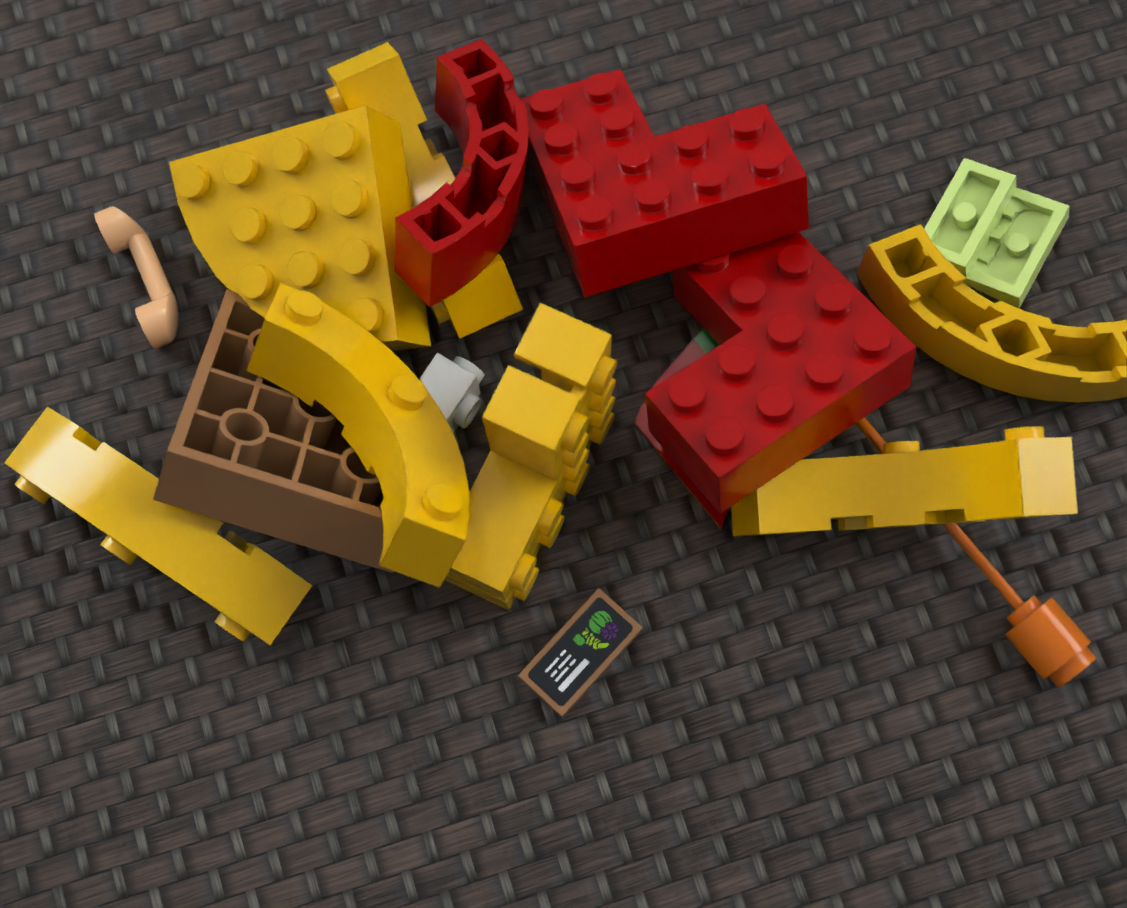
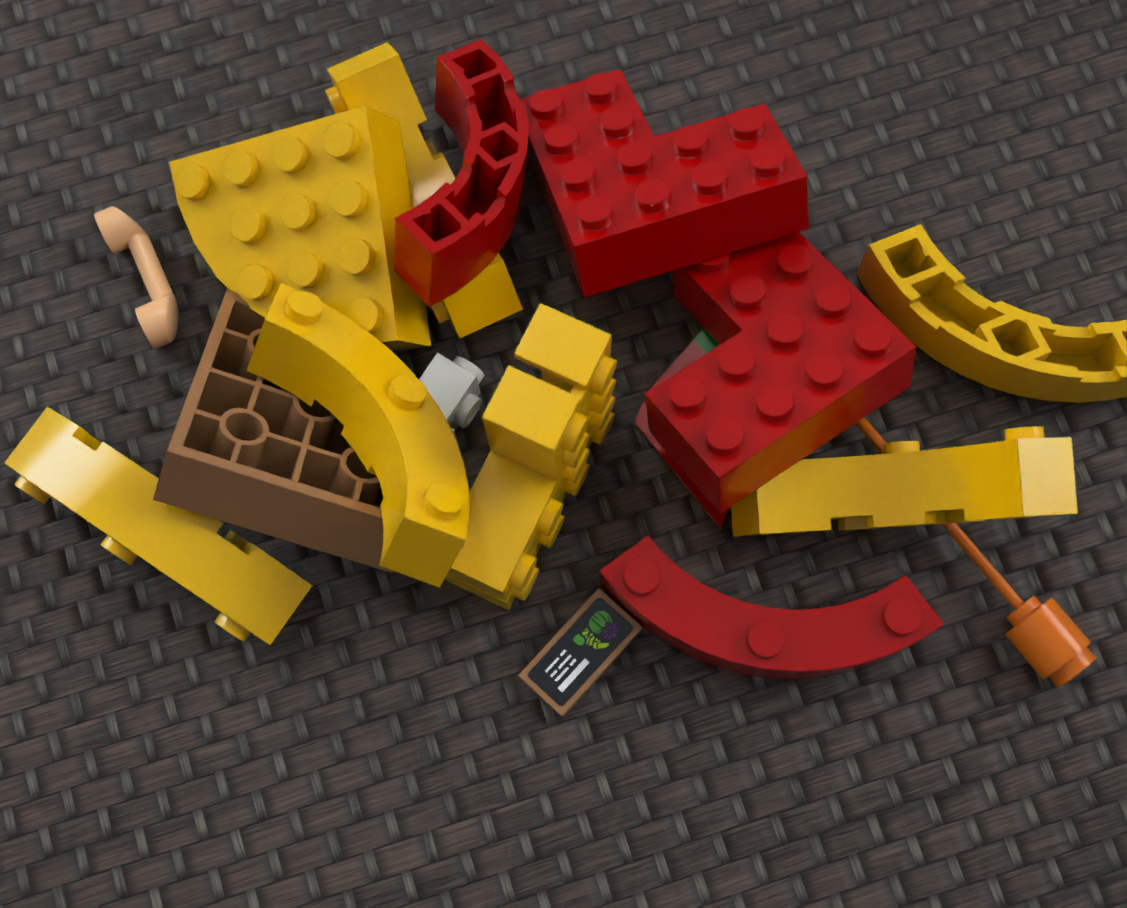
yellowish green slope [924,158,1069,308] -> none
none -> red brick [599,536,944,679]

